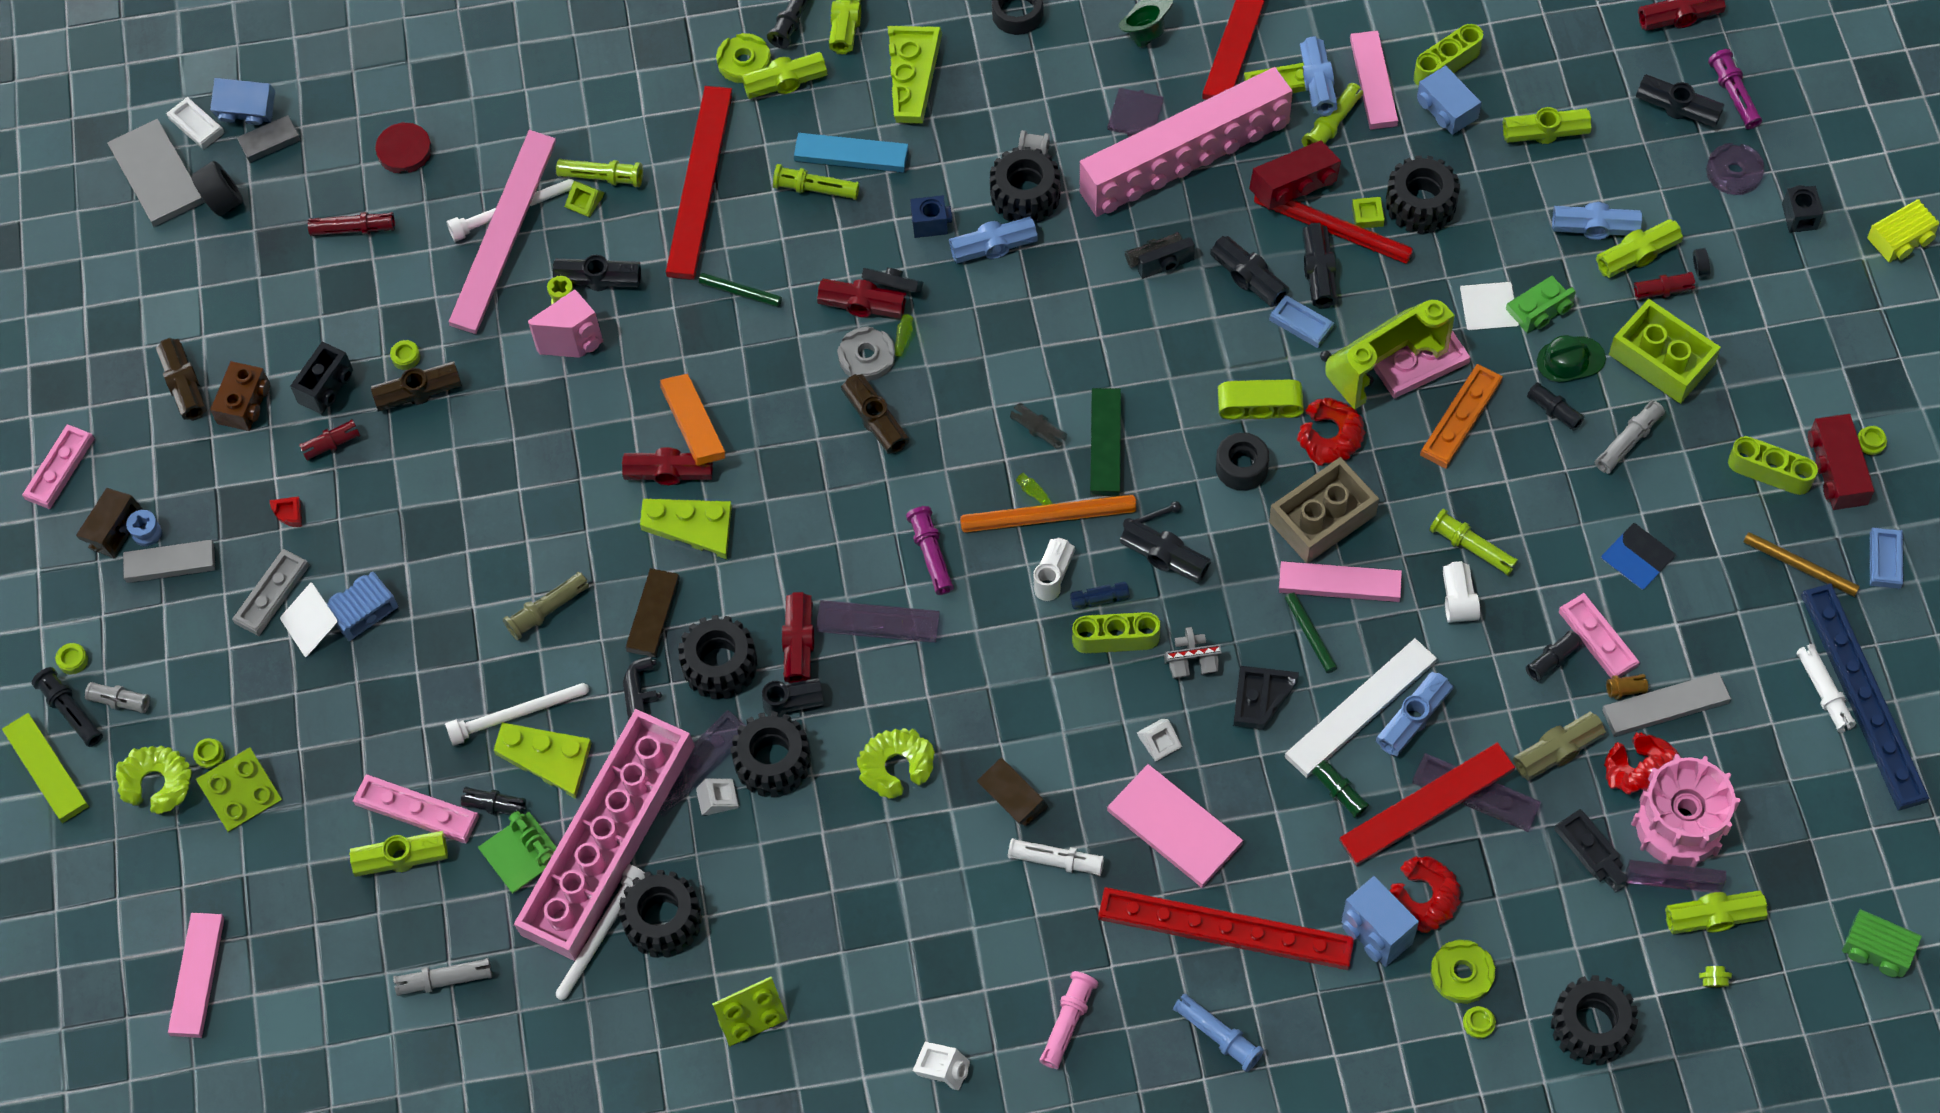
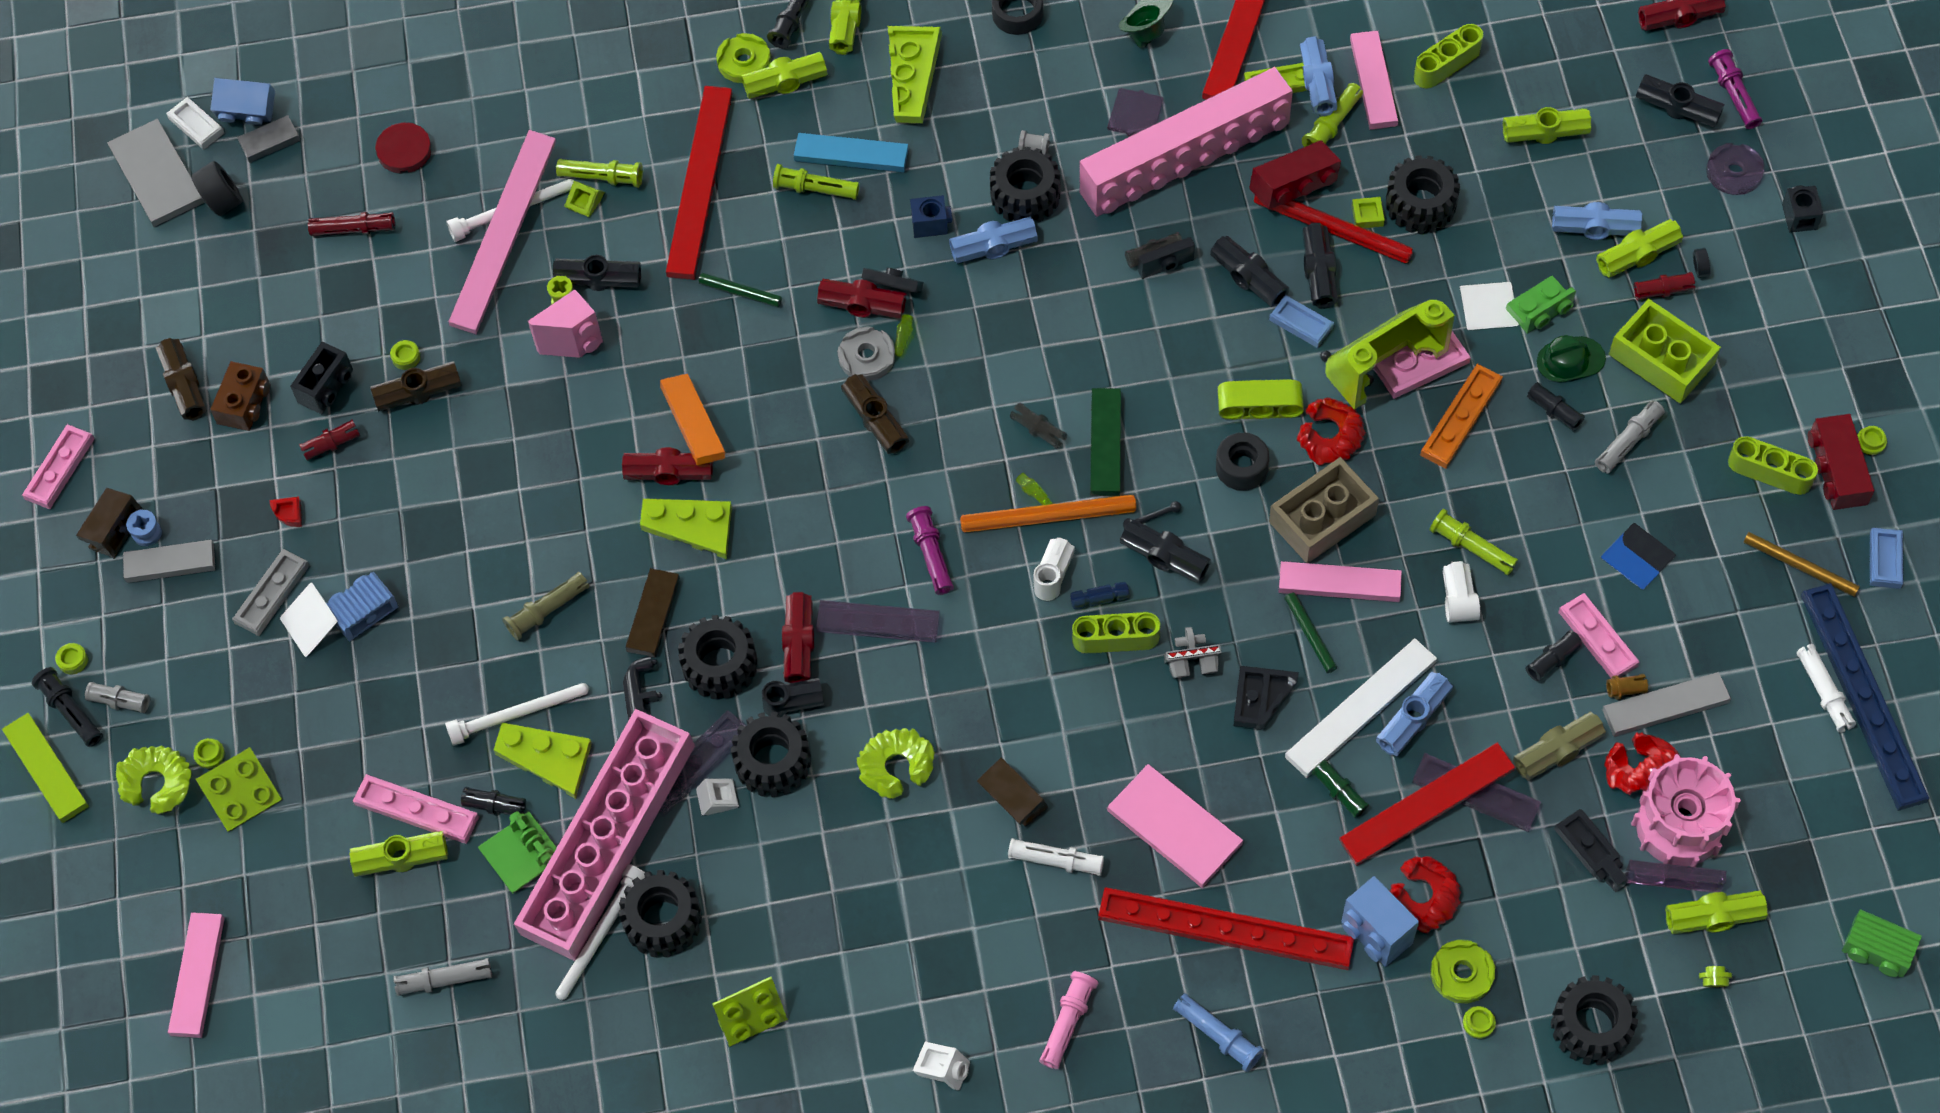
white slope [1137,719,1182,761] -> none
medium blue brick [1417,65,1481,135] -> none
neon yellow brick [1867,199,1939,263] -> none

